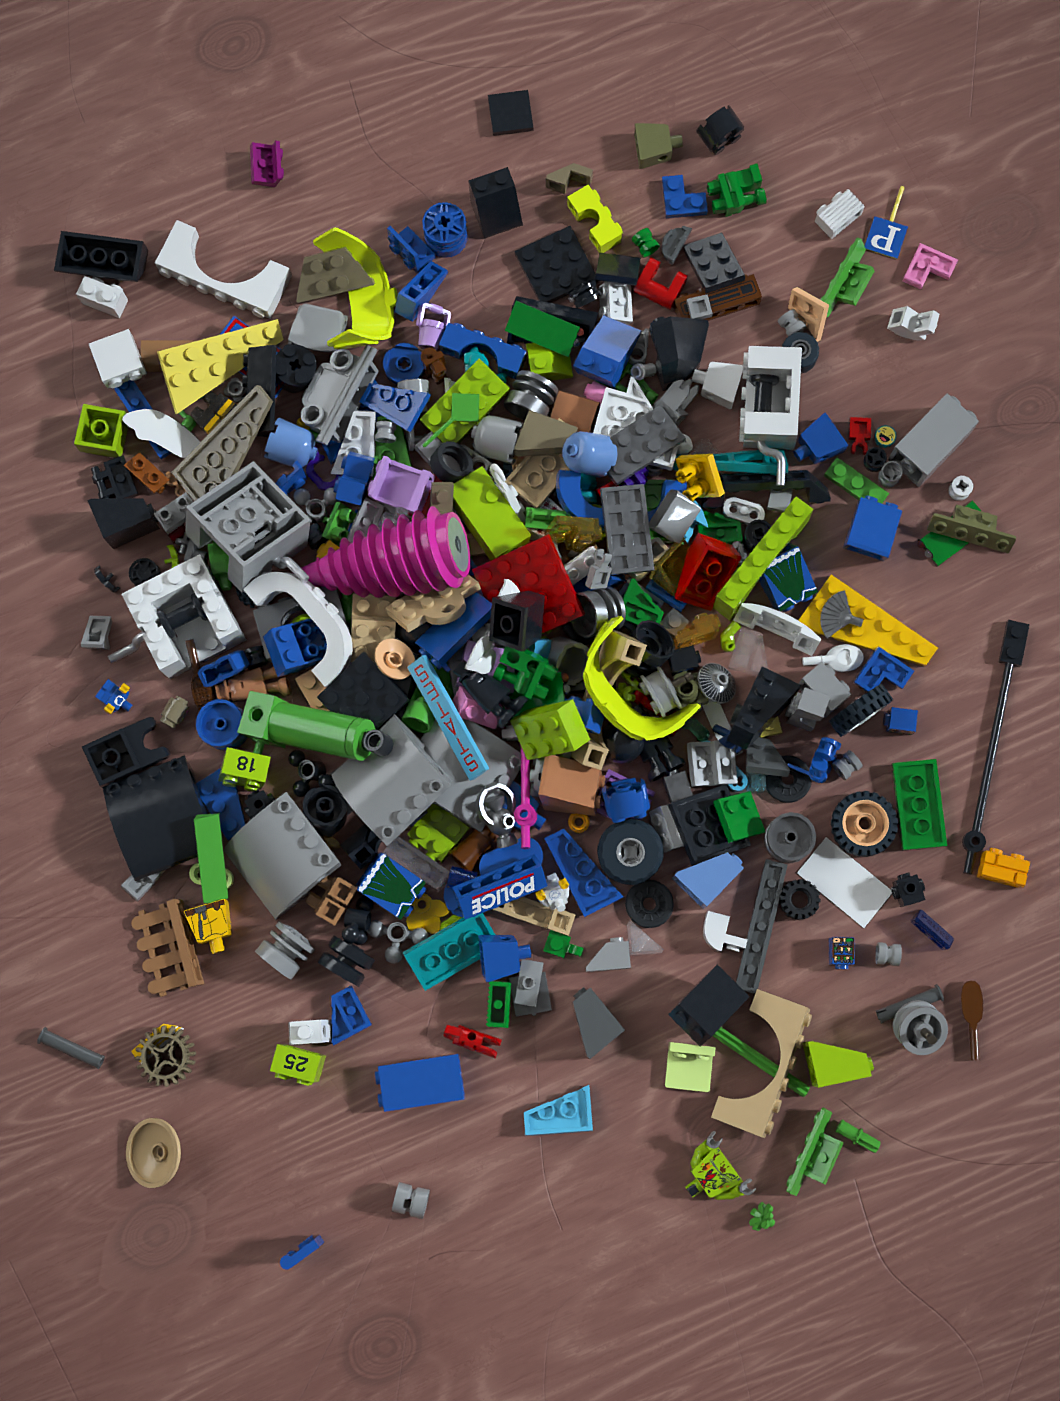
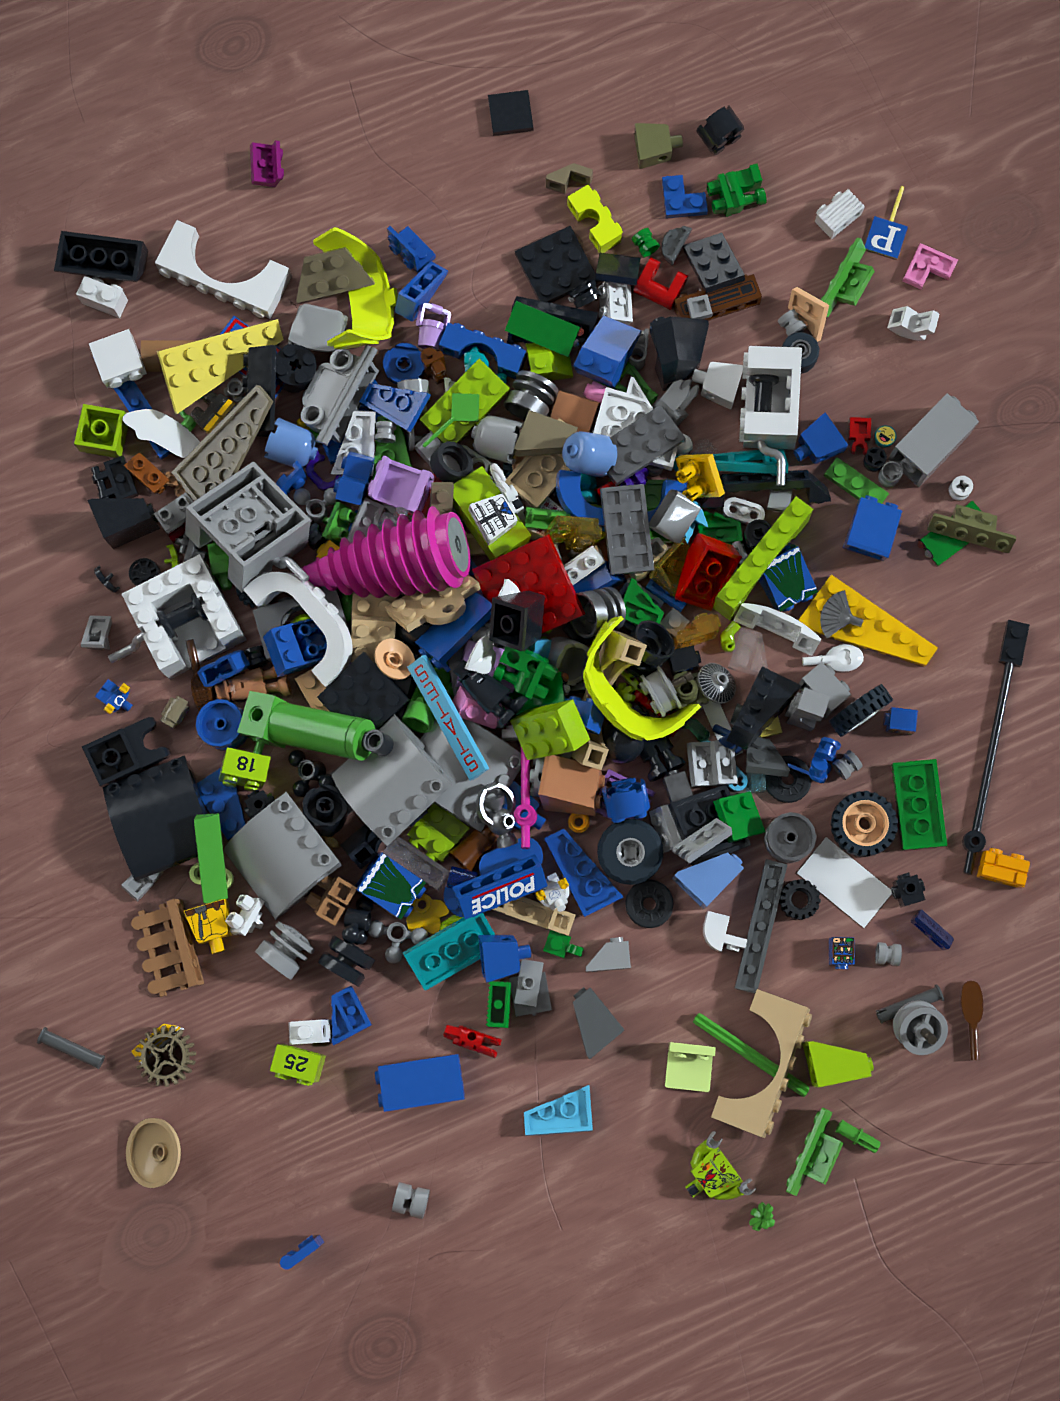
blue wheel [422,202,468,258] -> none
black slope [468,167,523,239] -> none
light grey plate [585,549,612,589] -> none
clear slope [626,921,664,956] -> none
white pin [631,363,656,380] -> none
black slope [668,964,750,1047] -> none
blue plate [853,647,914,692] -> none
none -> white hips [225,895,265,936]
none -> white torso [468,494,524,546]
none -> light grey hinge [672,818,732,863]

